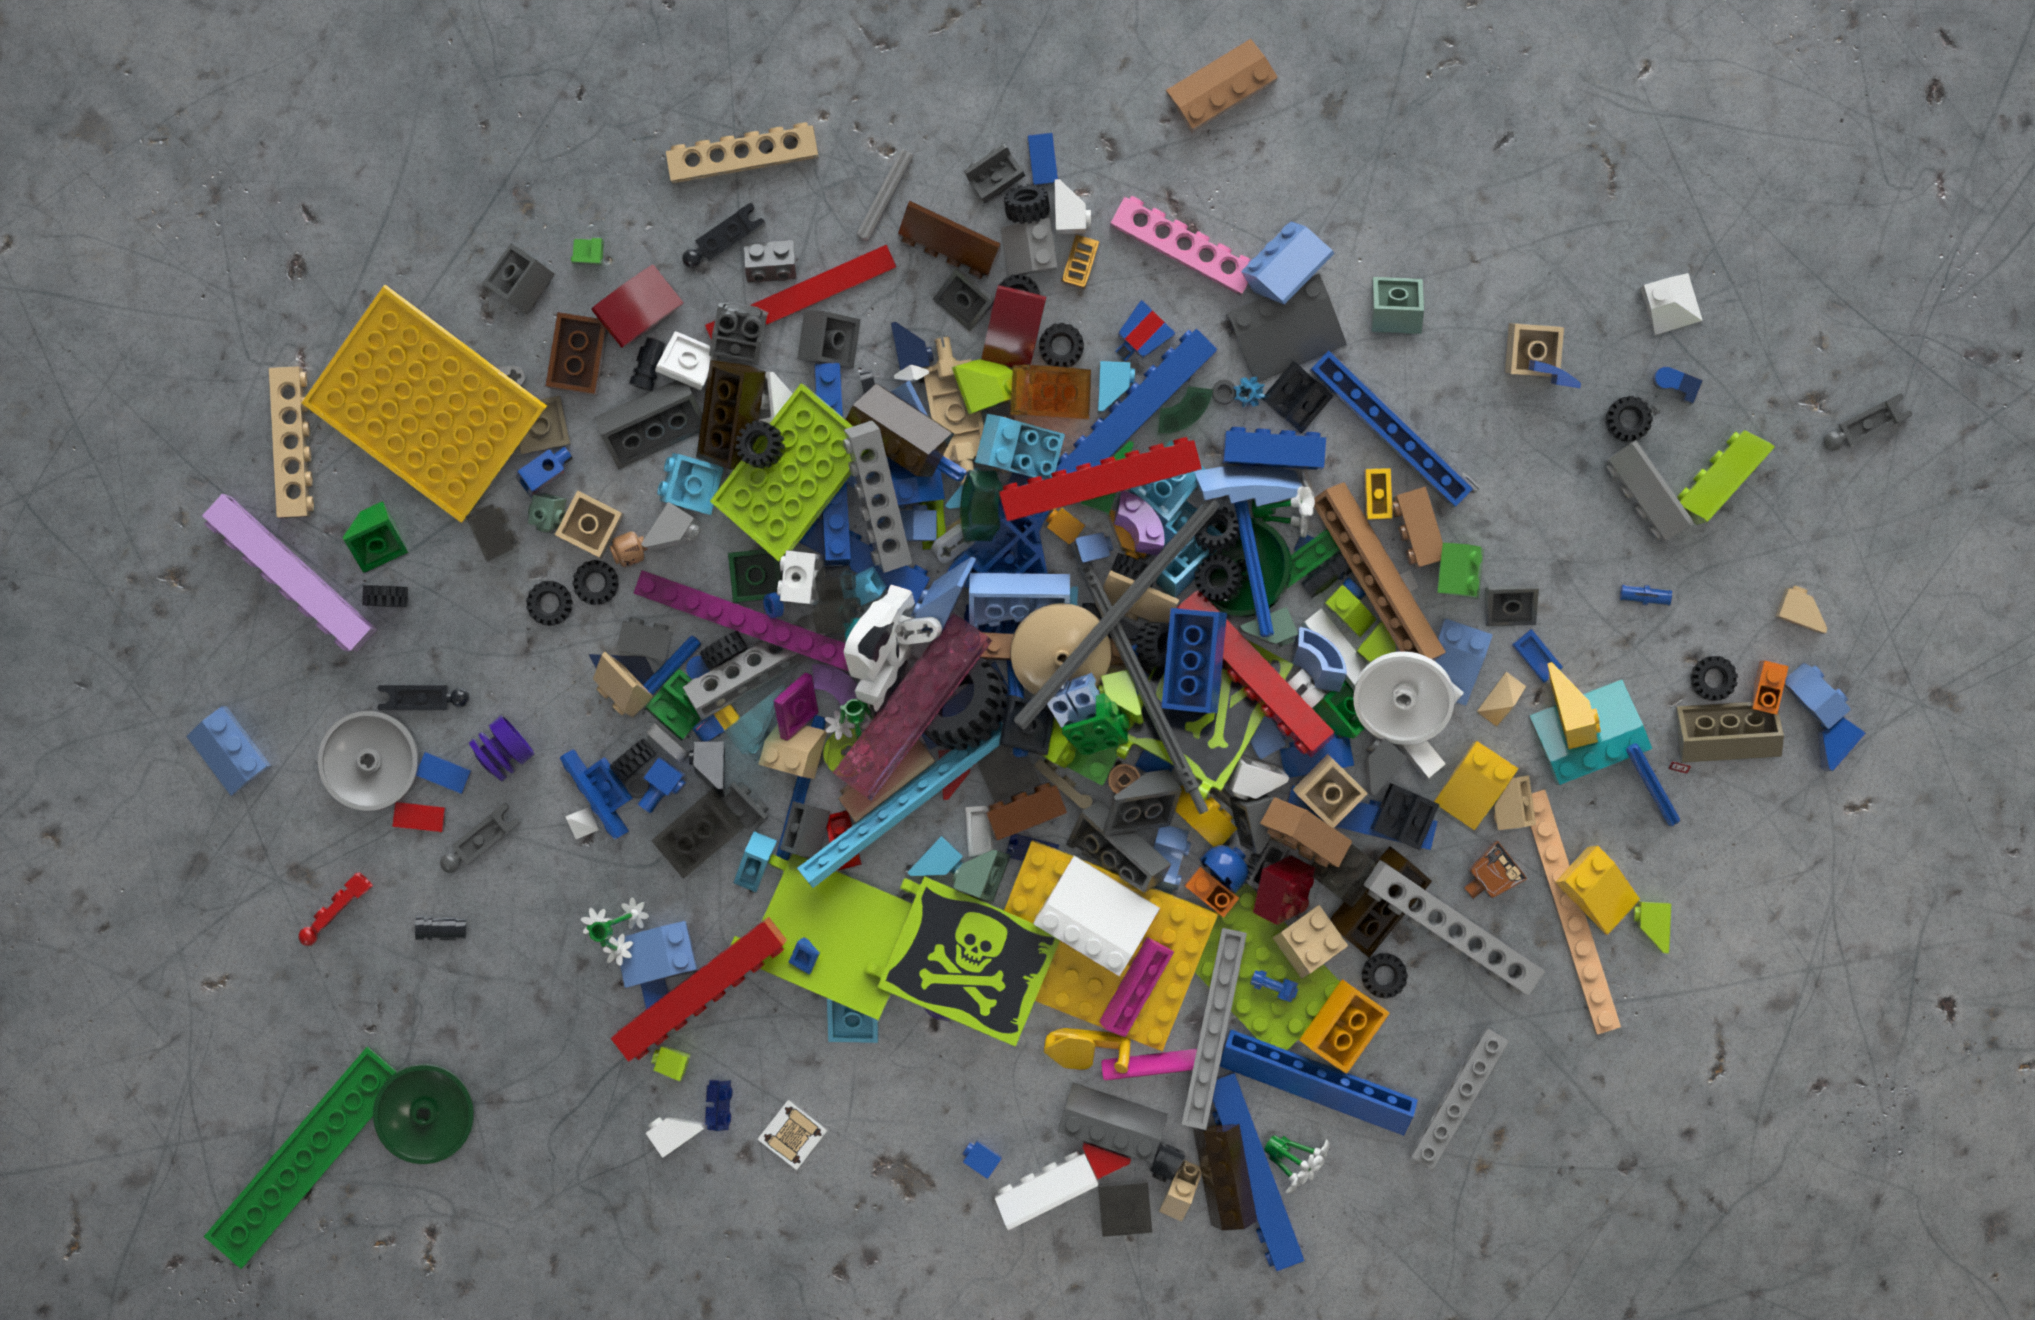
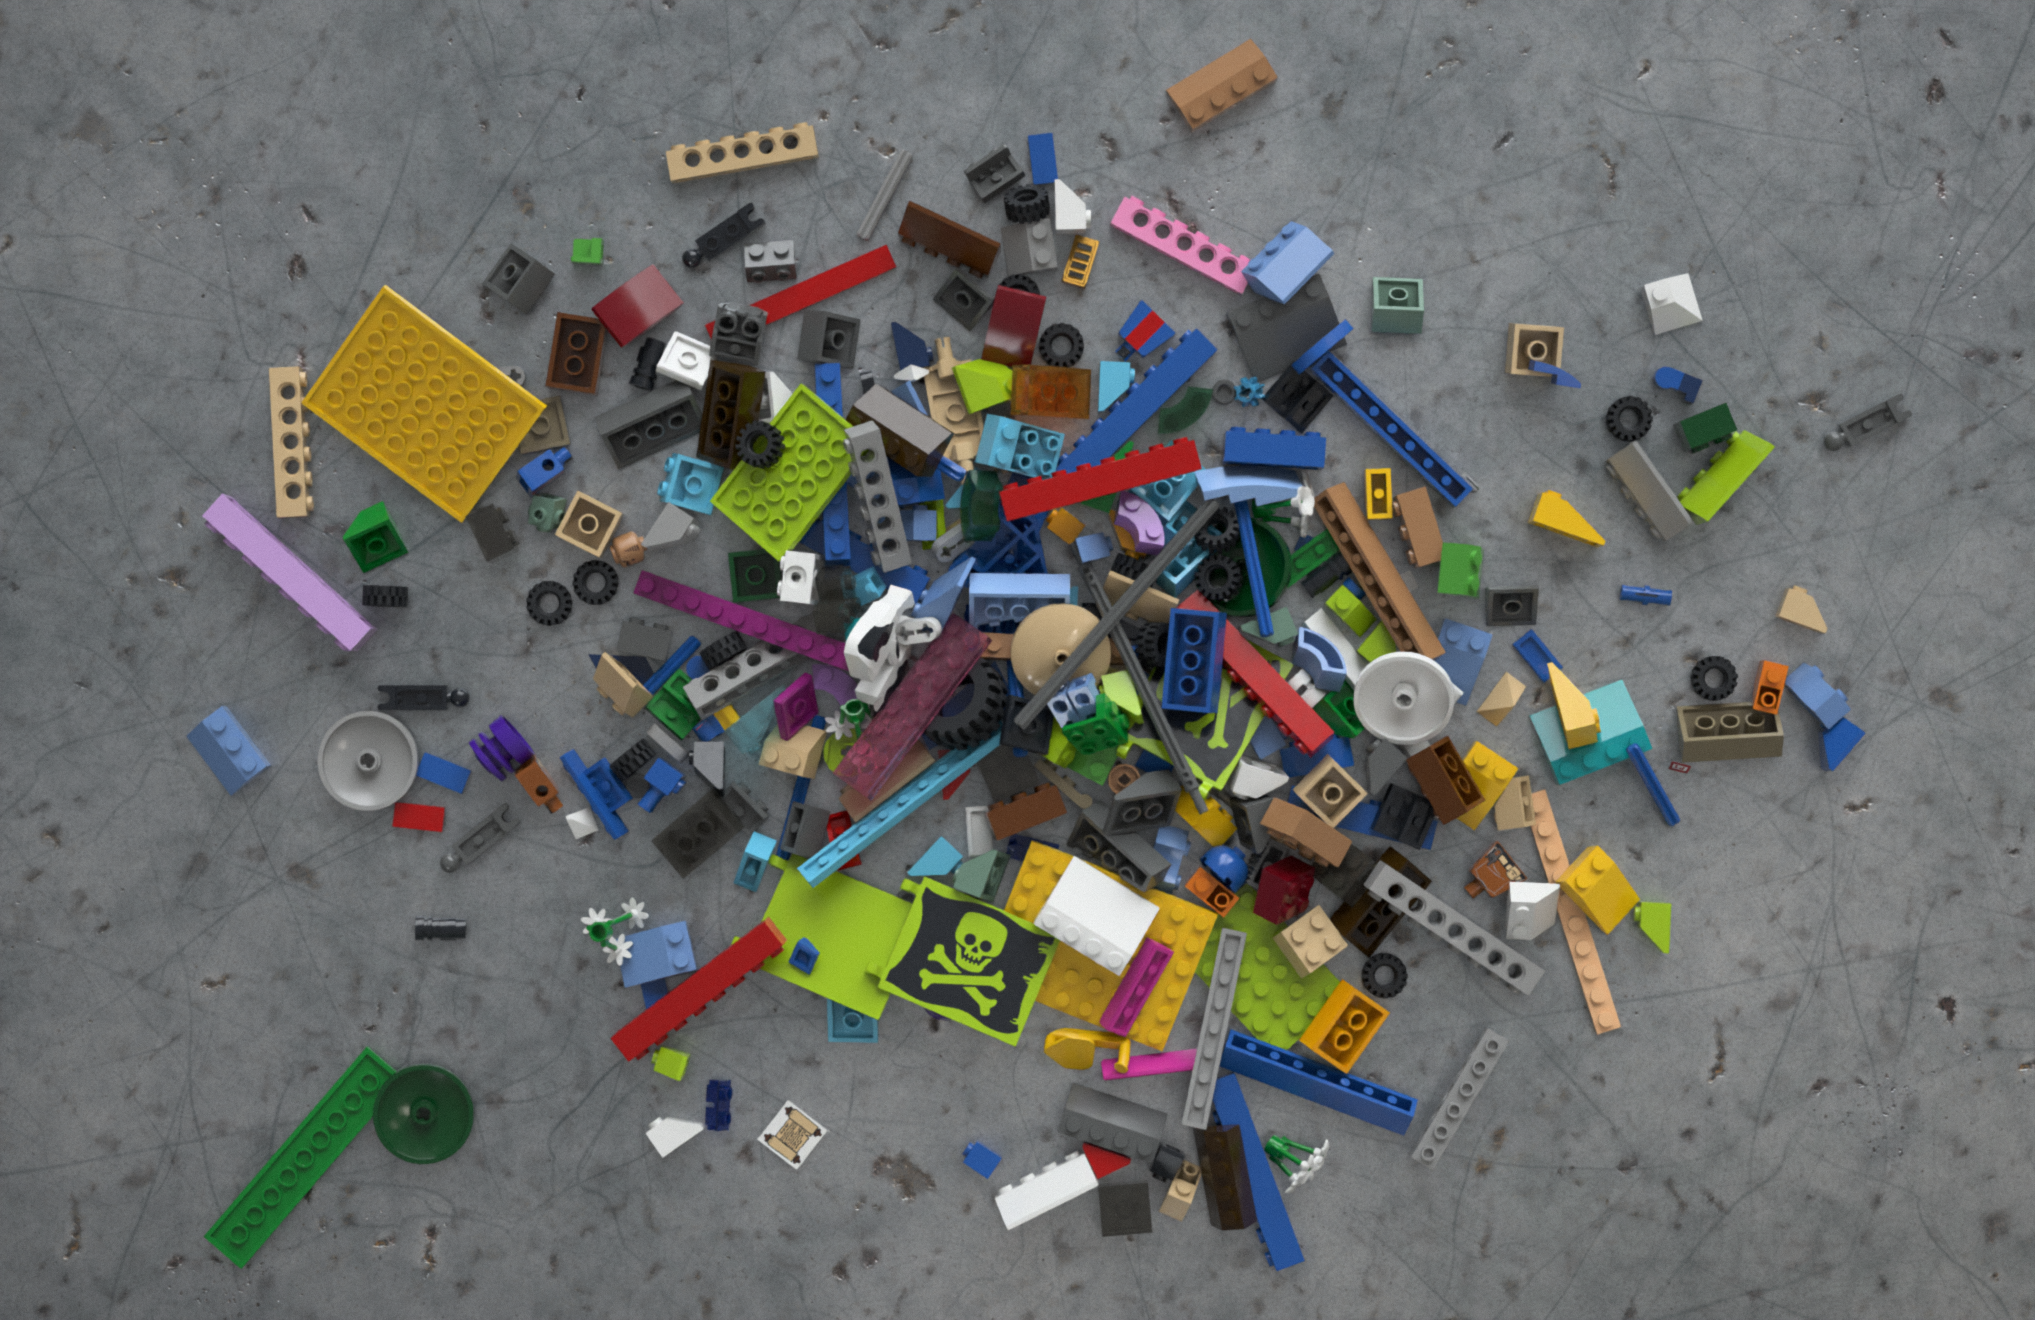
red plate [298,872,373,946] -> none
blue tile [763,592,784,619] -> none
blue bar [1250,970,1298,1002] -> none
none -> dark orange torso [515,755,563,814]
none -> blue piece [1291,319,1354,375]
none -> reddish brown brick [1406,736,1486,825]
none -> white slope [1505,882,1560,940]
none -> yellow slope [1528,490,1605,548]
none -> dark green brick [1673,403,1737,454]

